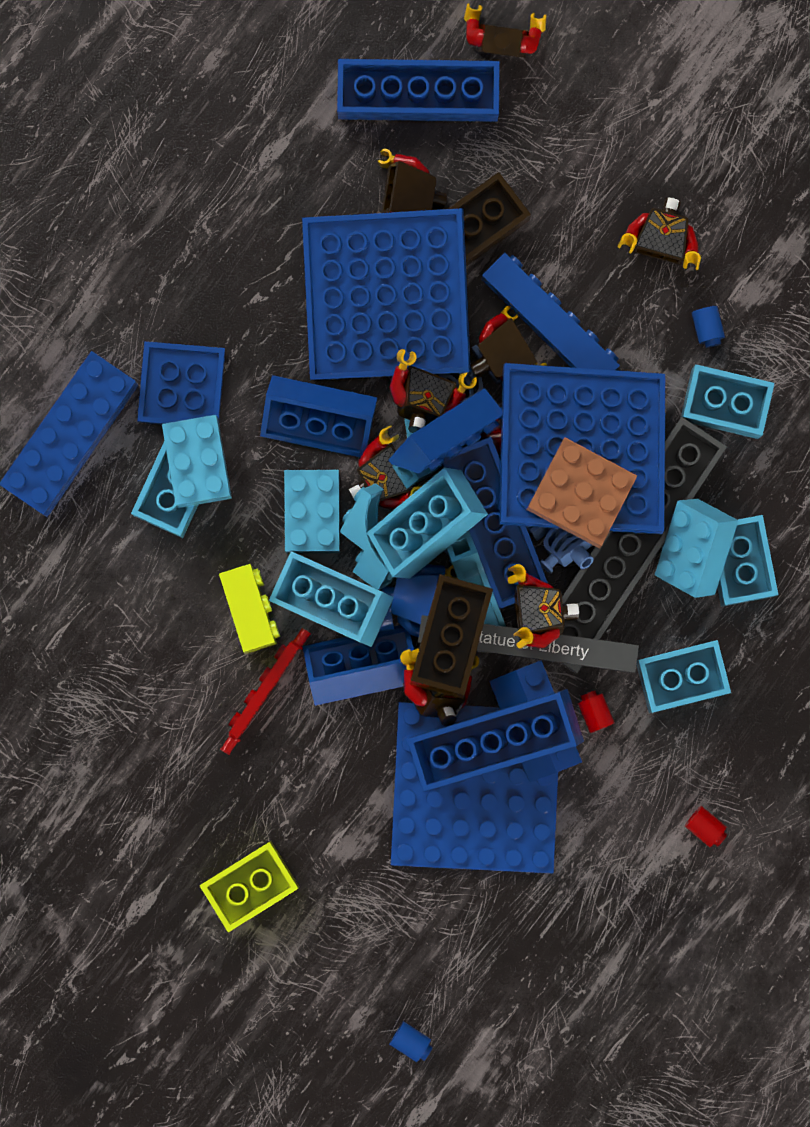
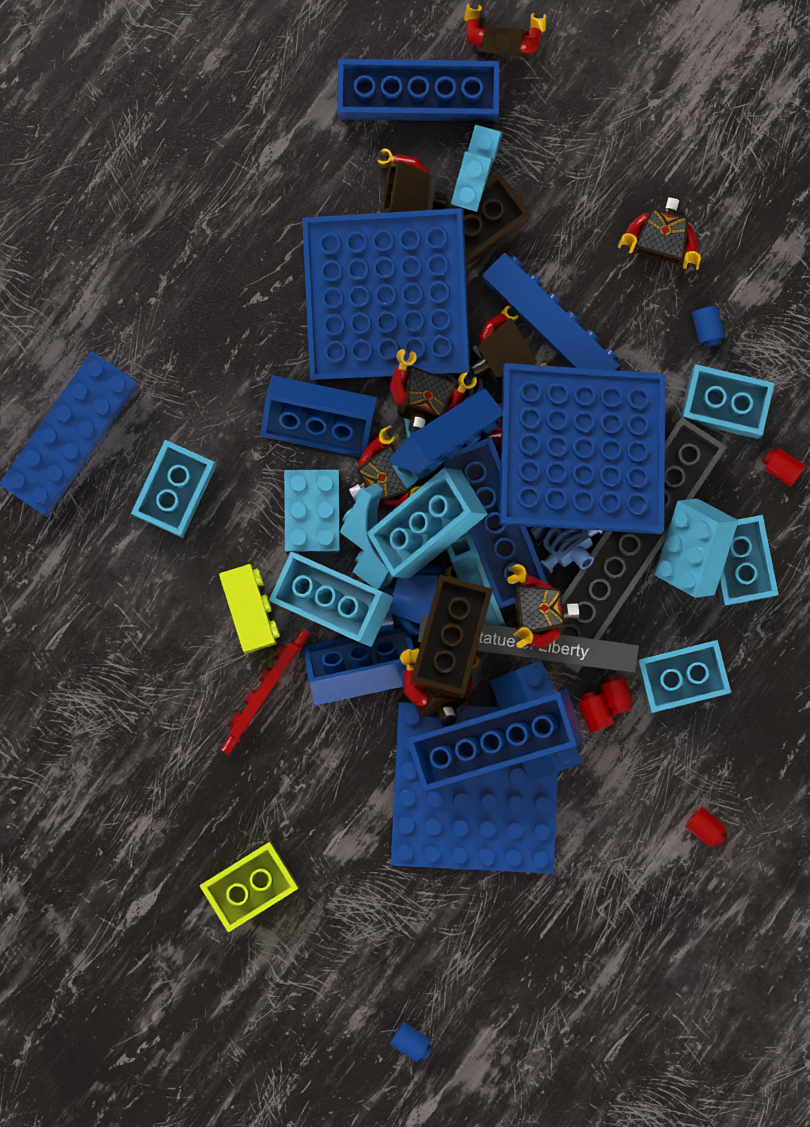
blue plate [137,341,225,425] -> none
medium azure brick [162,415,232,508] -> none
nougat plate [526,437,637,549] -> none
none -> medium azure arch [451,125,503,212]
none -> red brick [600,673,633,715]
none -> red brick [762,447,805,487]

